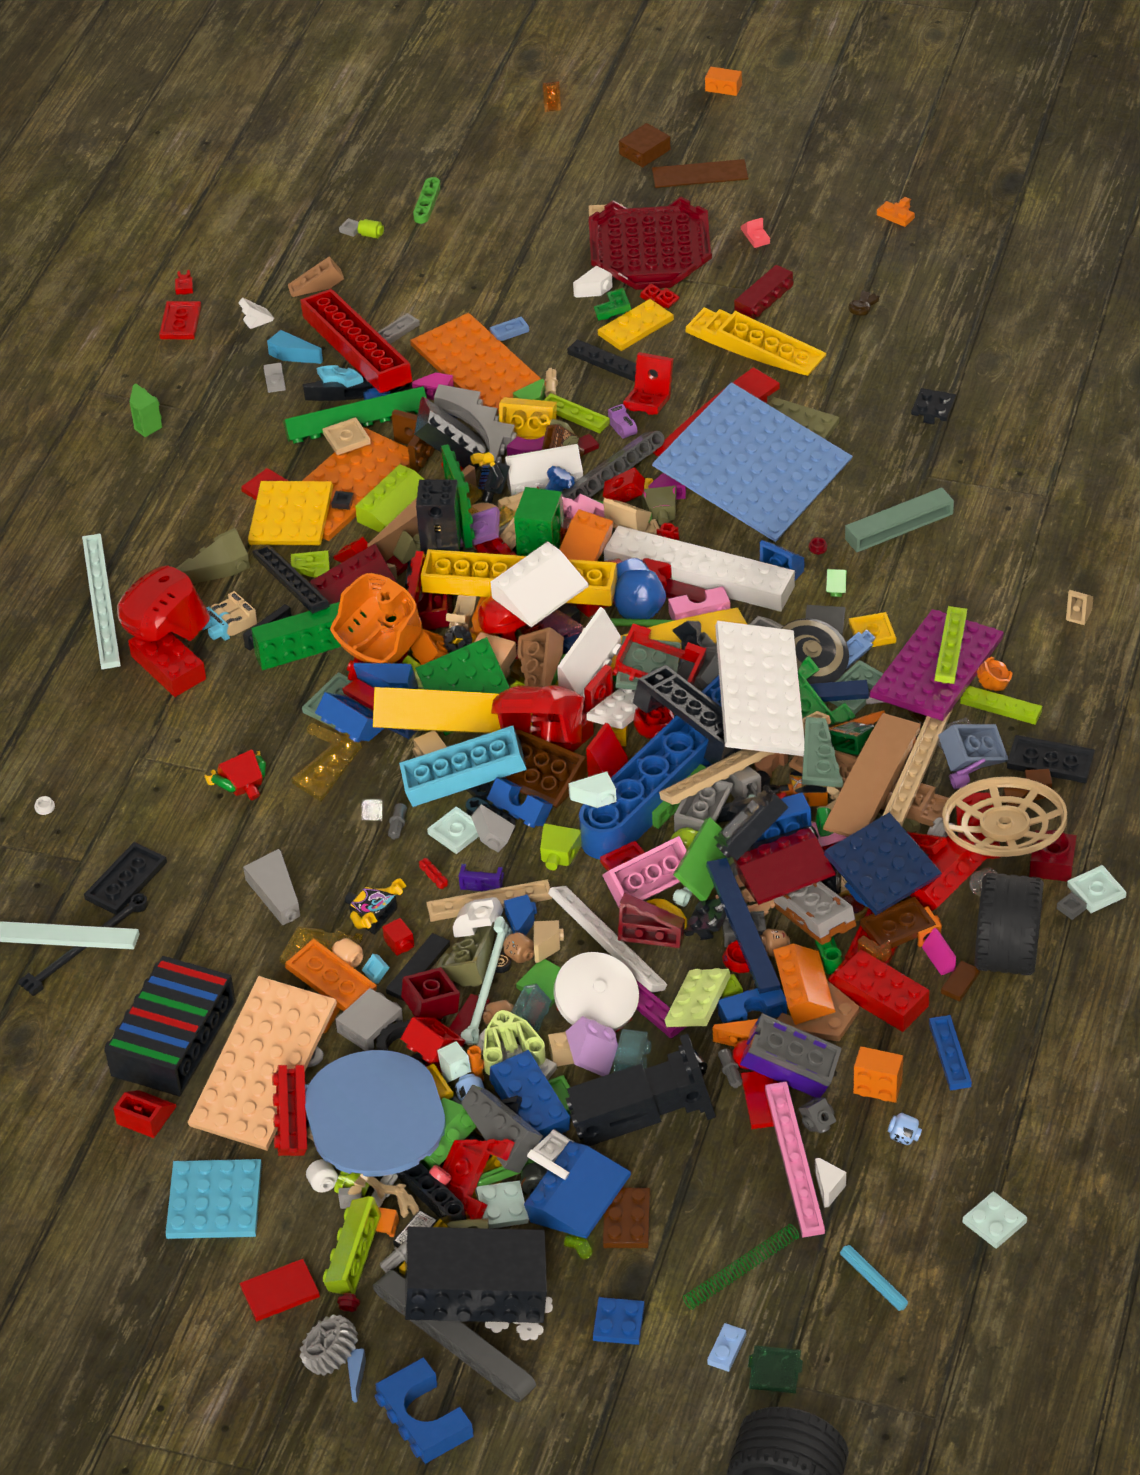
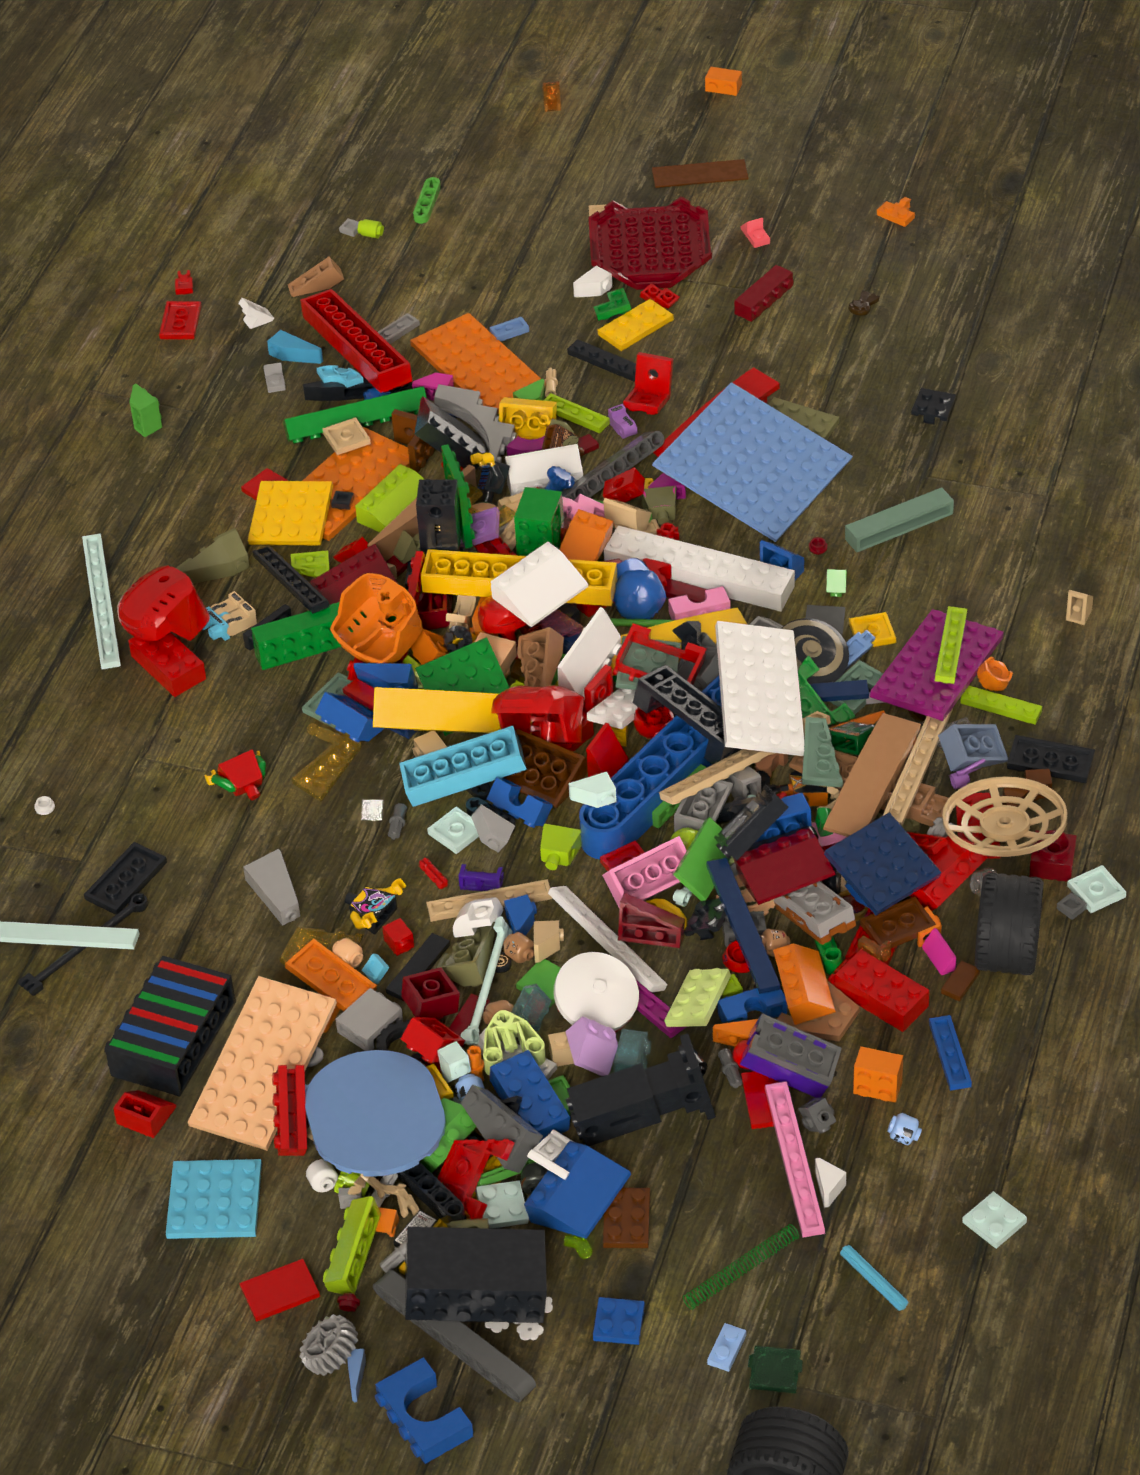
coral tile [429,1165,452,1185] -> none
reddish brown brick [619,123,671,167] -> none
yellow slope [685,307,826,376] -> none

